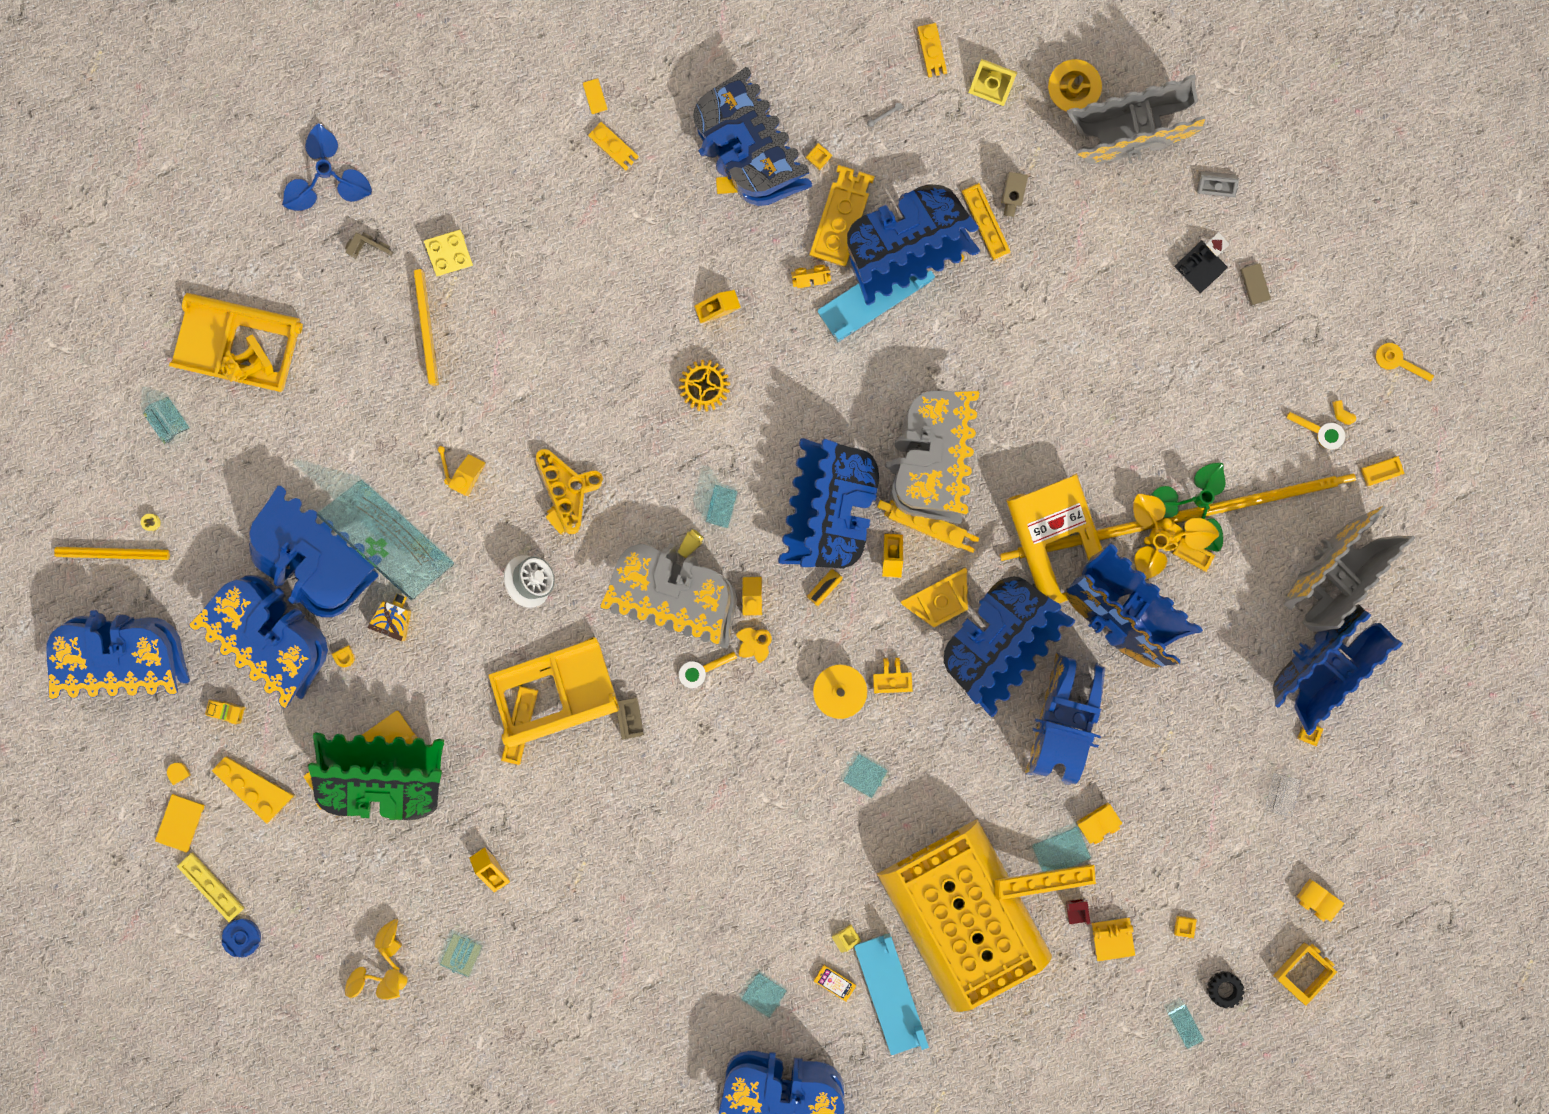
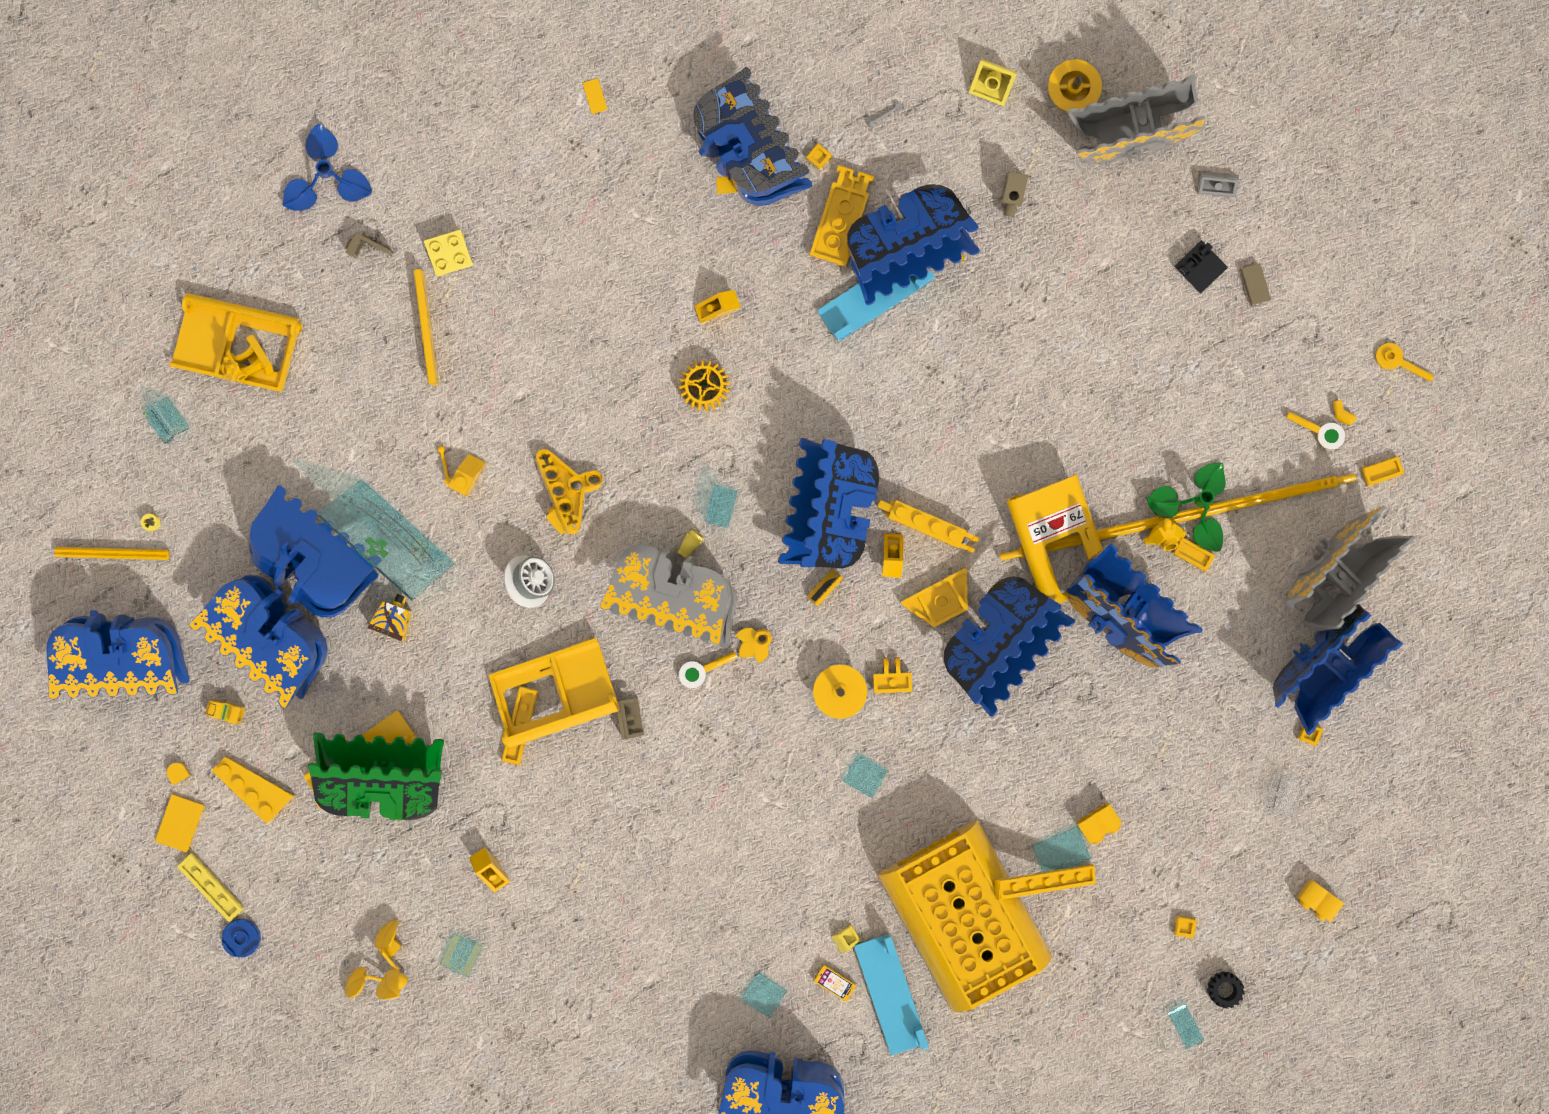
yellow tile [331,645,355,668] -> none
yellow hinge [588,122,639,171] -> none
yellow slope [742,577,762,615] -> none
yellow hinge [791,265,831,289] -> none
light grey animal [886,391,980,525] -> none
yellow hinge [917,23,947,78] -> none
yellow tile [961,183,1011,261] -> none
blue animal [1025,652,1105,785] -> none
dark red panel [1066,898,1091,925] -> none
yellow hinge [1091,917,1135,961] -> none
yellow plant [1133,493,1219,579] -> none
white sticker [1206,232,1229,256] -> none
yellow window [1273,942,1337,1006] -> none

